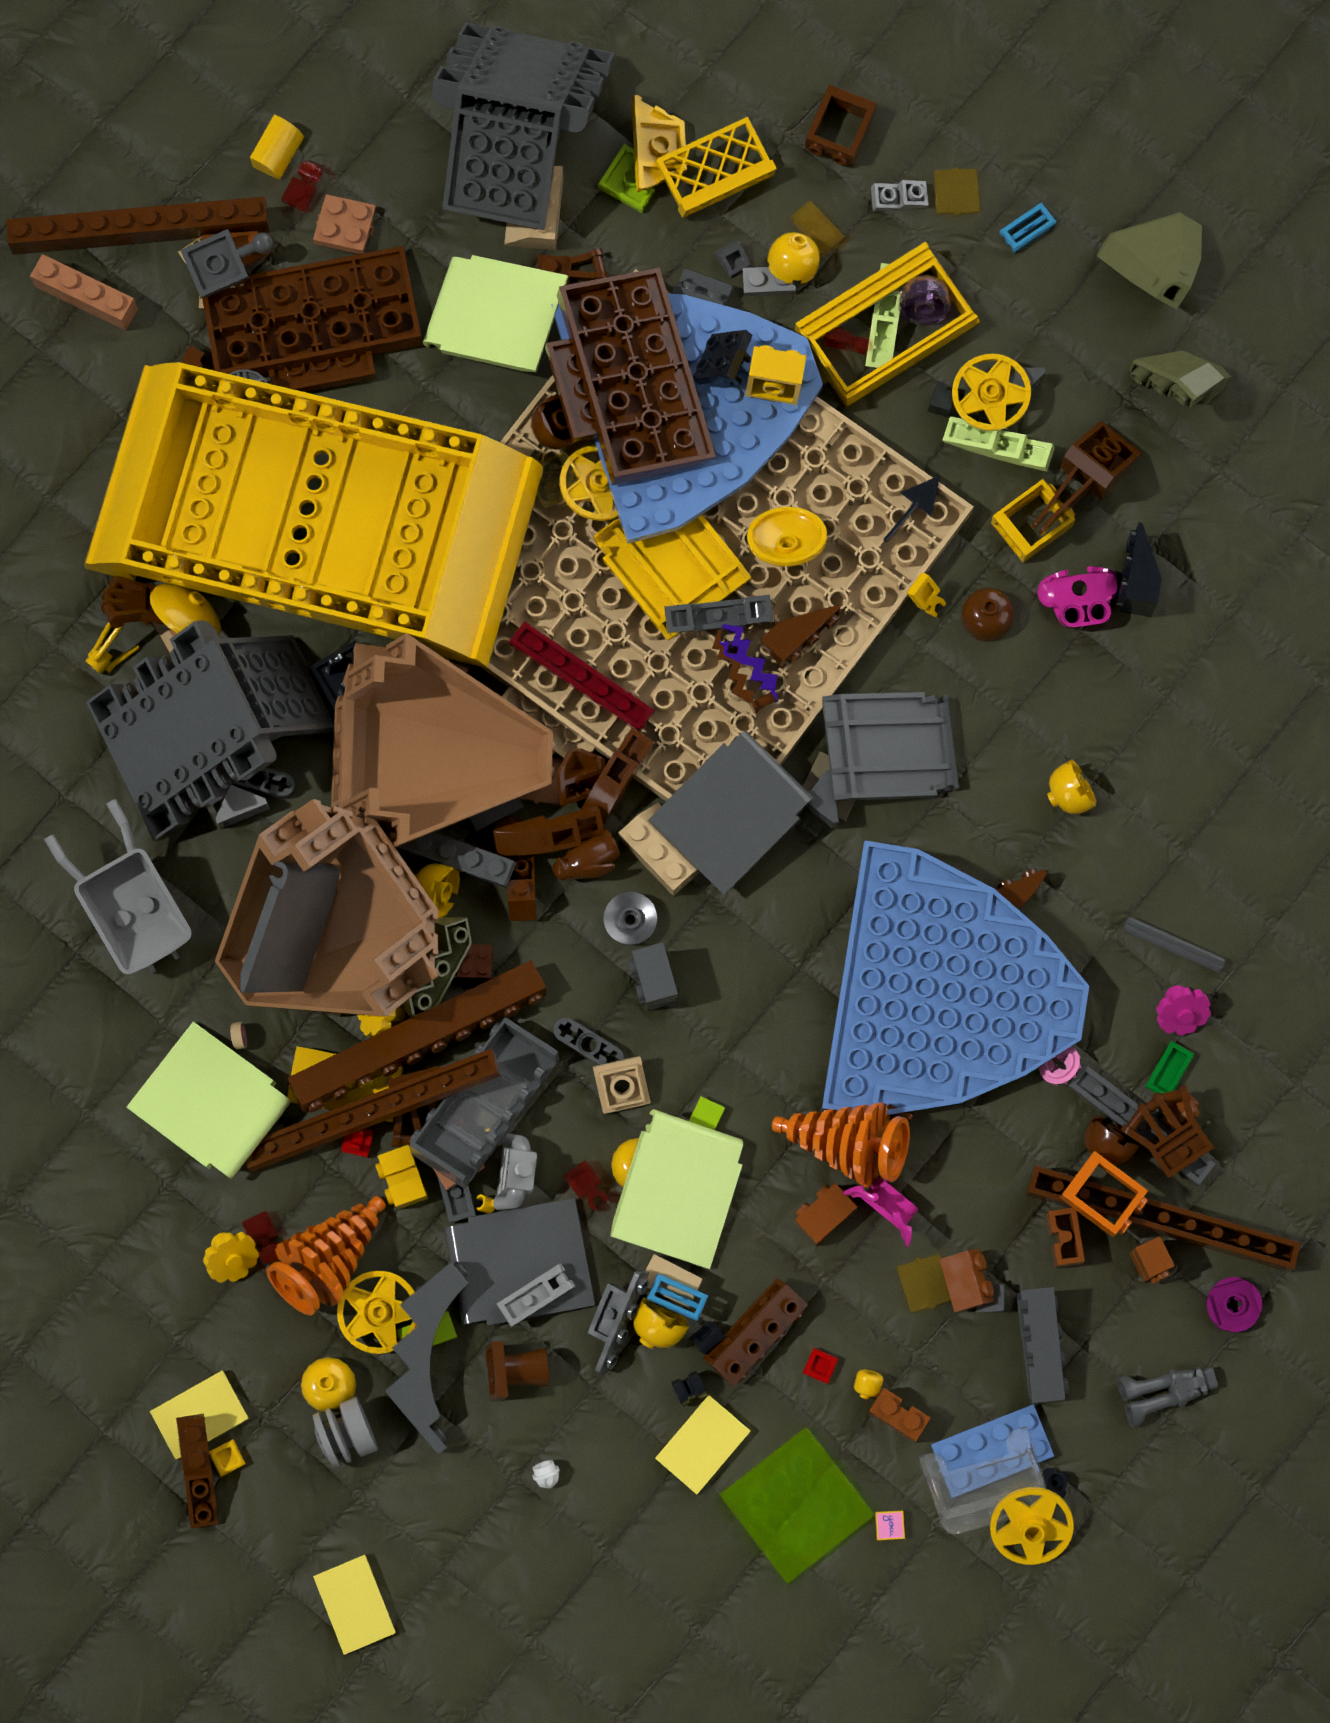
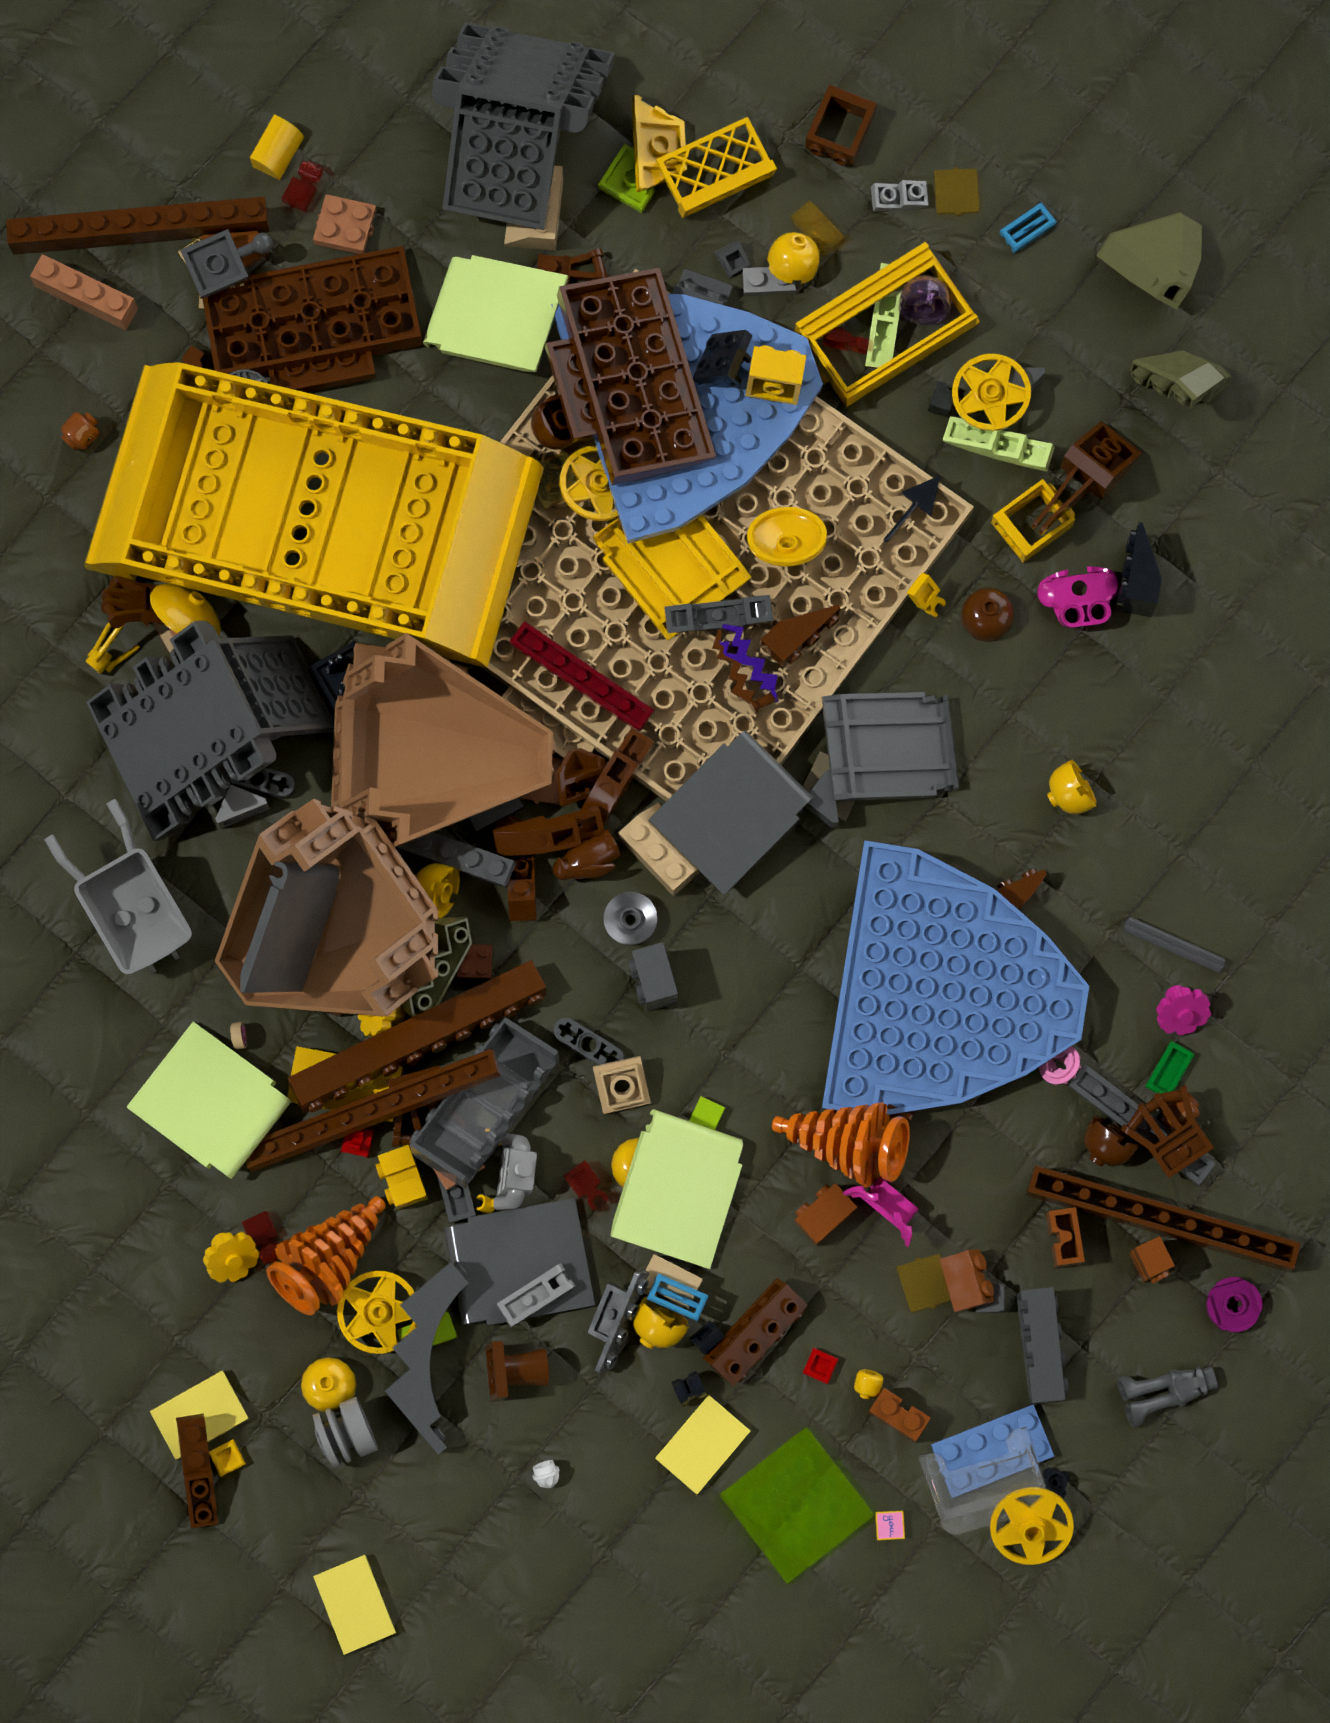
orange window [1060,1151,1148,1237] -> none
none -> dark orange head [61,412,100,451]

